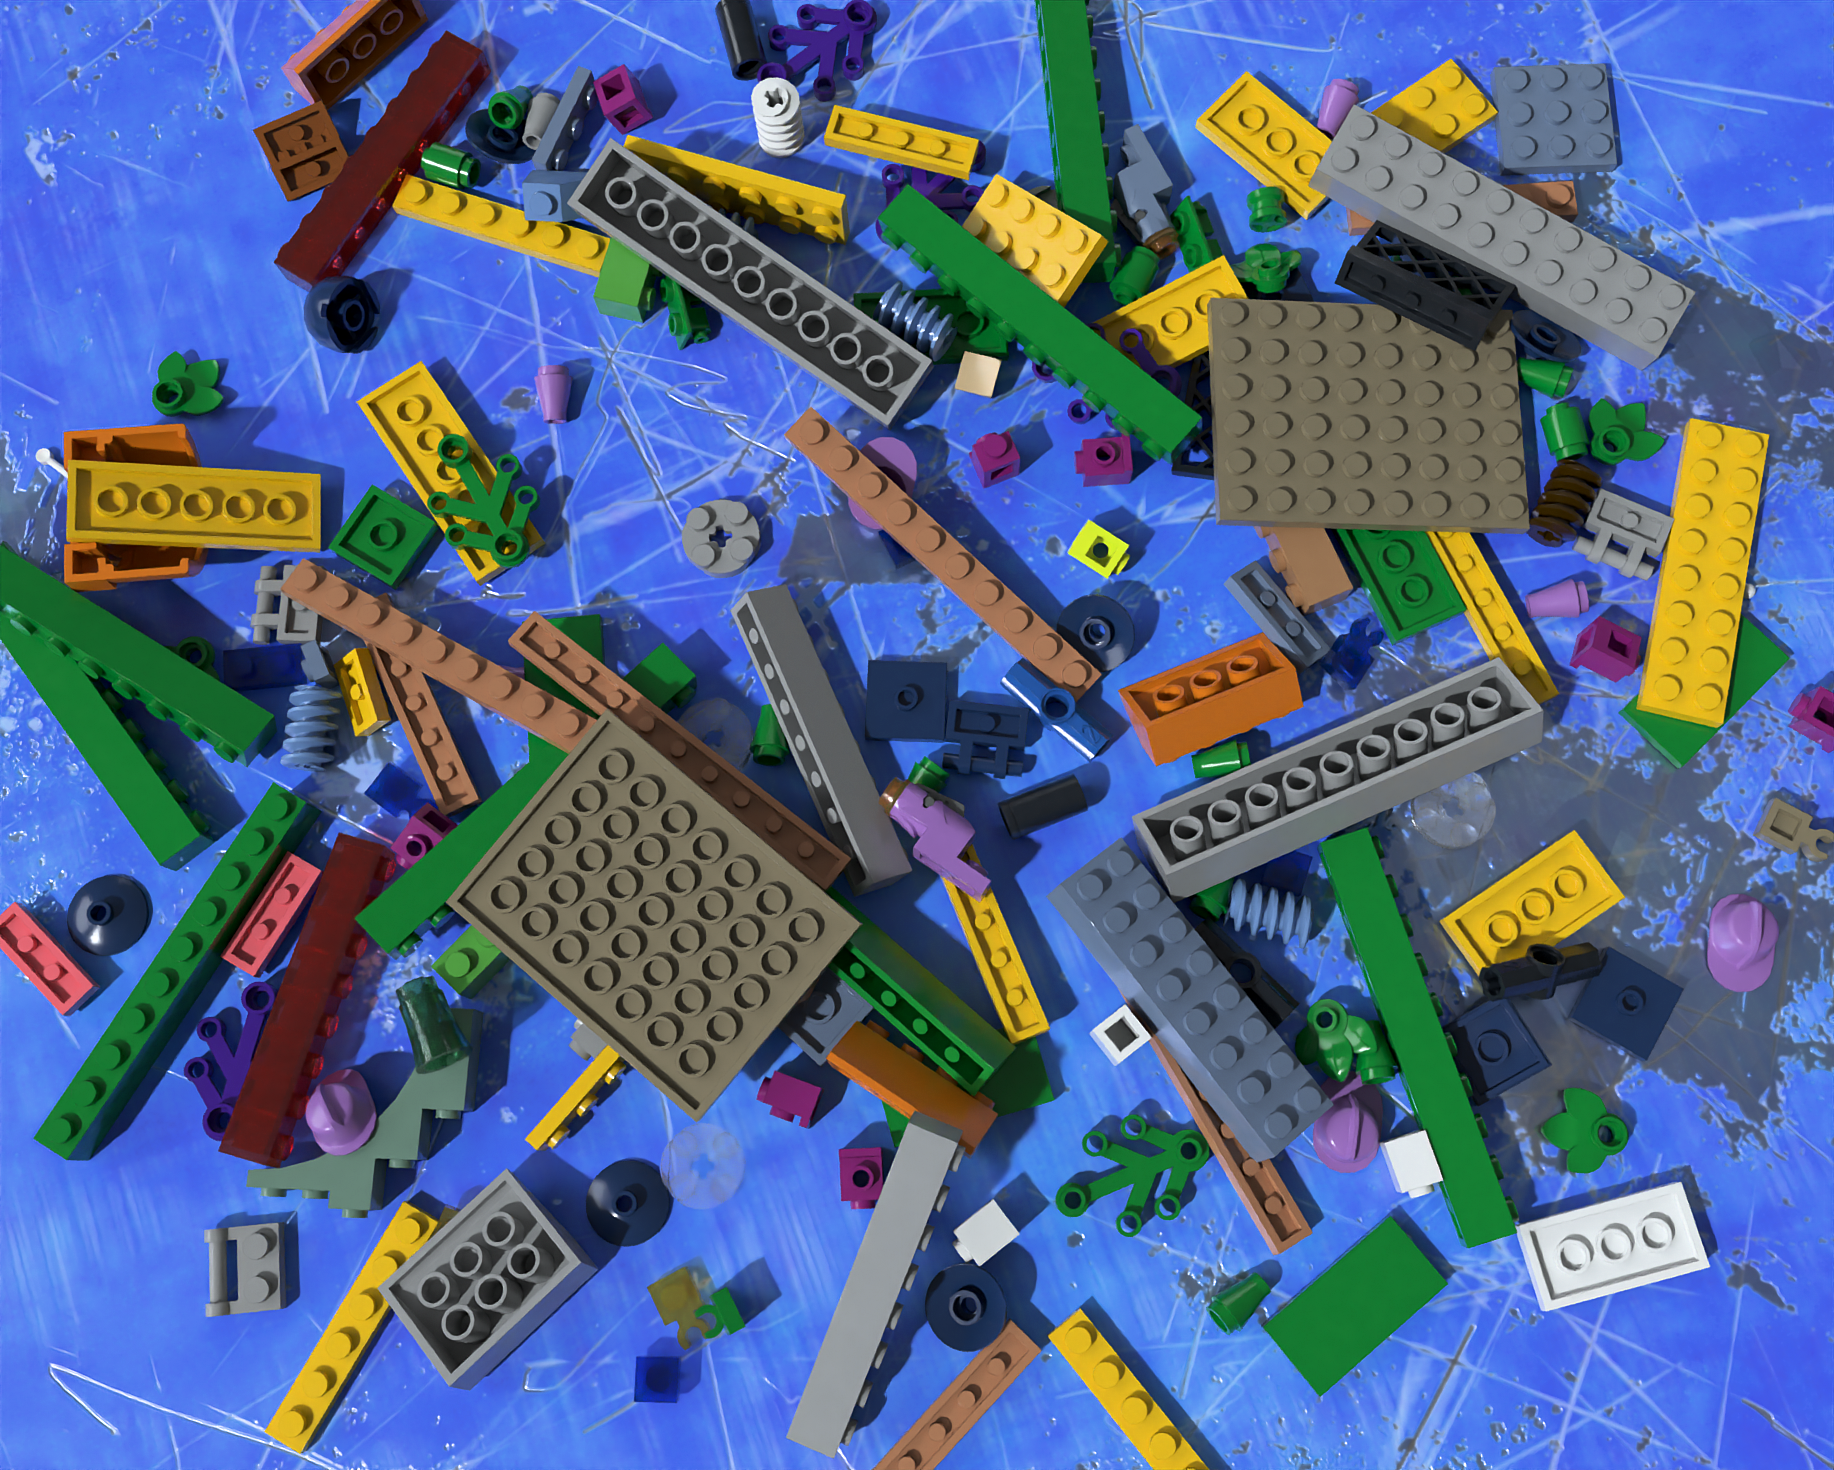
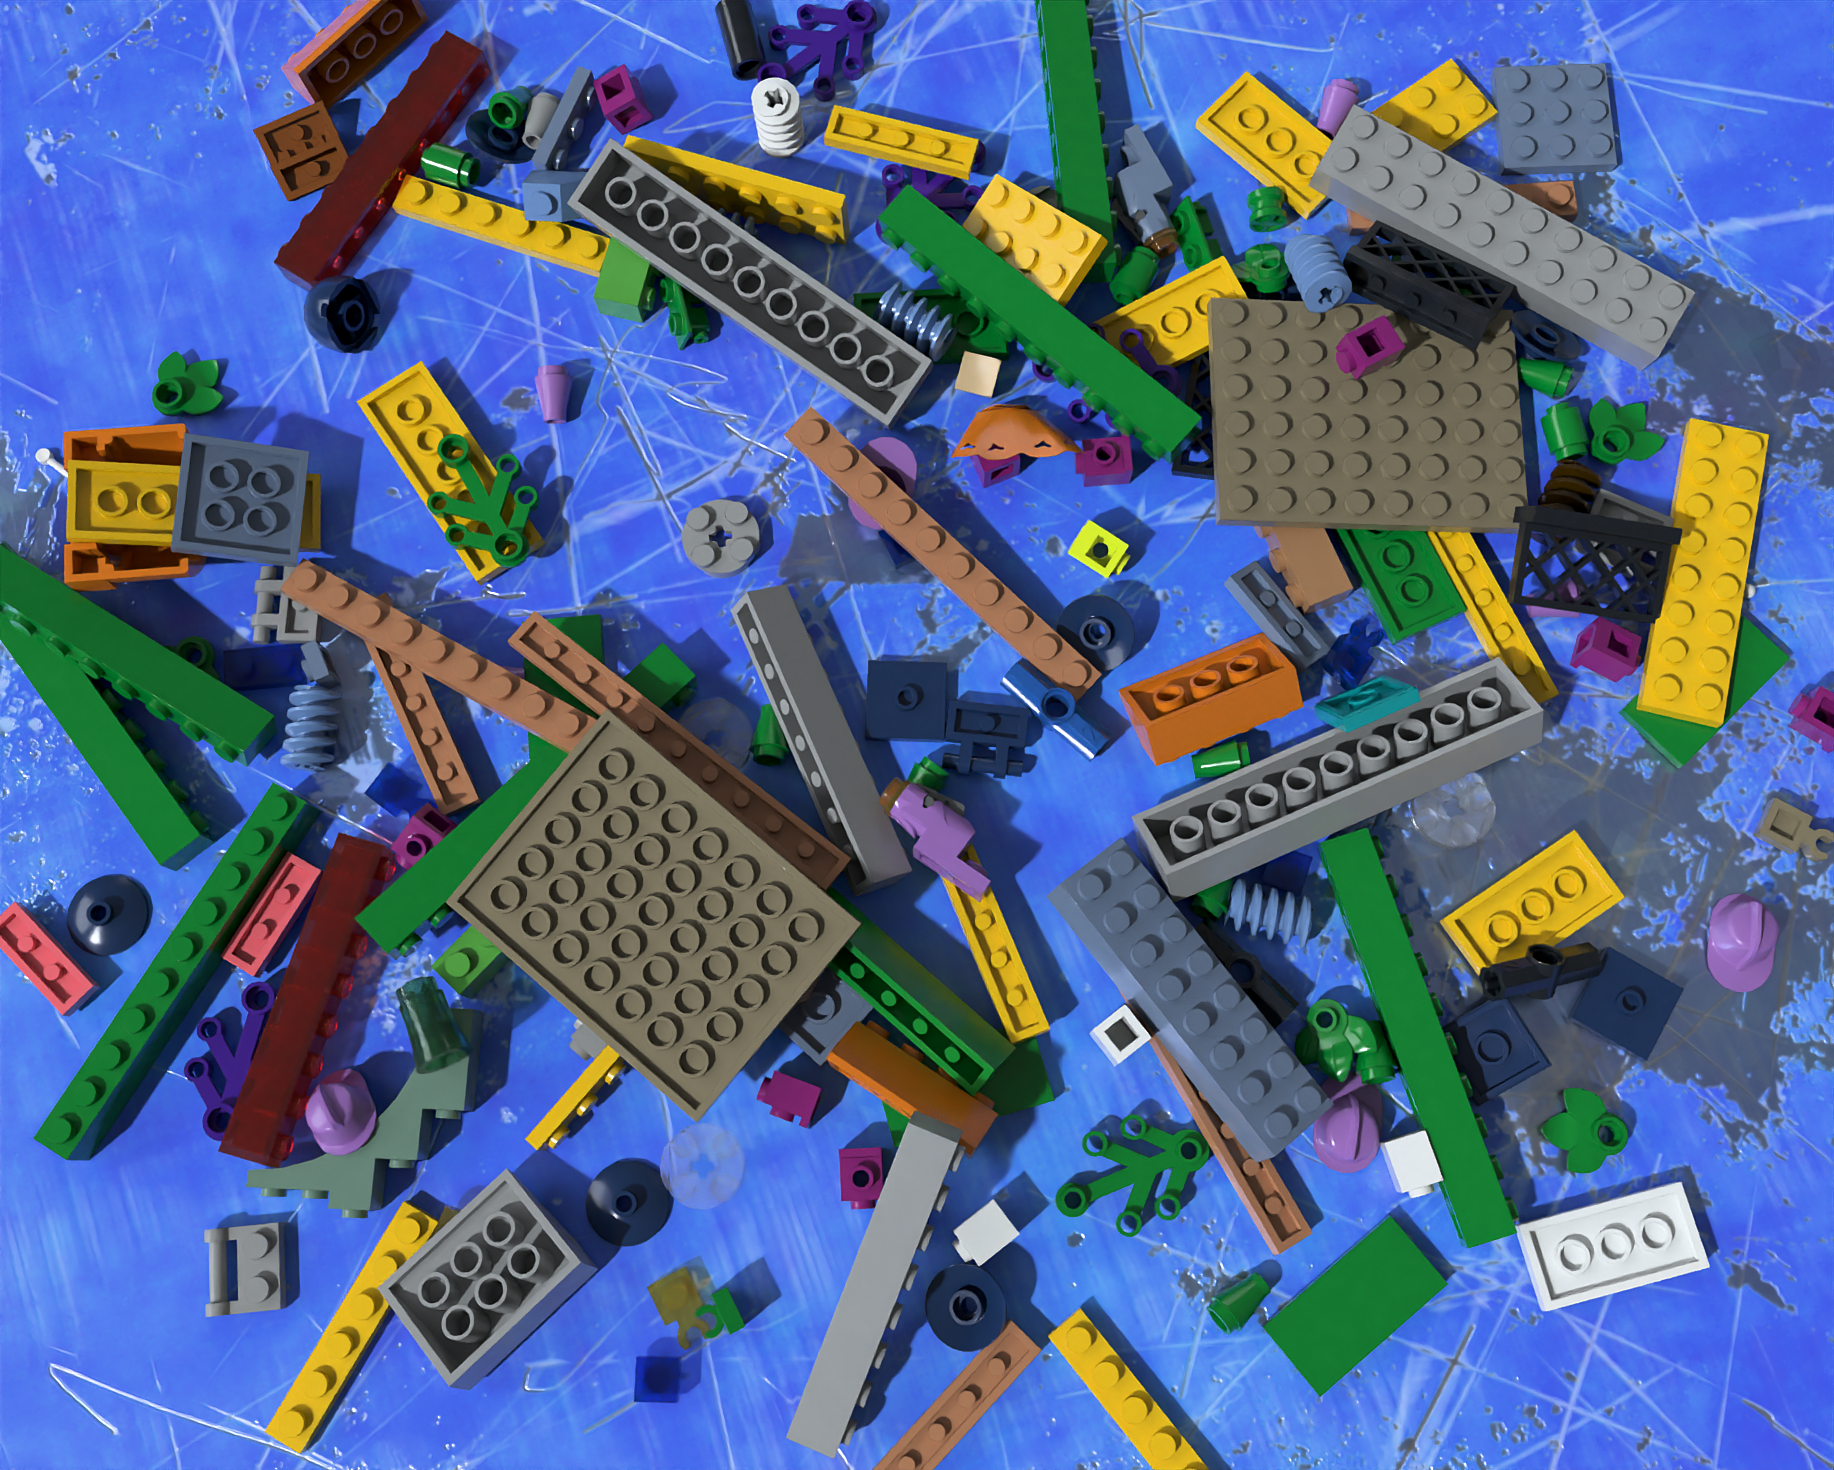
green plate [328,484,439,590] -> none
yellow plate [334,648,391,737] -> none
black pin [998,773,1088,840] -> none
none -> sand blue plate [171,433,309,568]
none -> orange piece [951,404,1085,460]
none -> medium blue piece [1284,234,1352,313]
none -> teal tile [1313,675,1421,733]
none -> magenta brick [1336,314,1405,380]
none -> black fence [1507,505,1682,624]

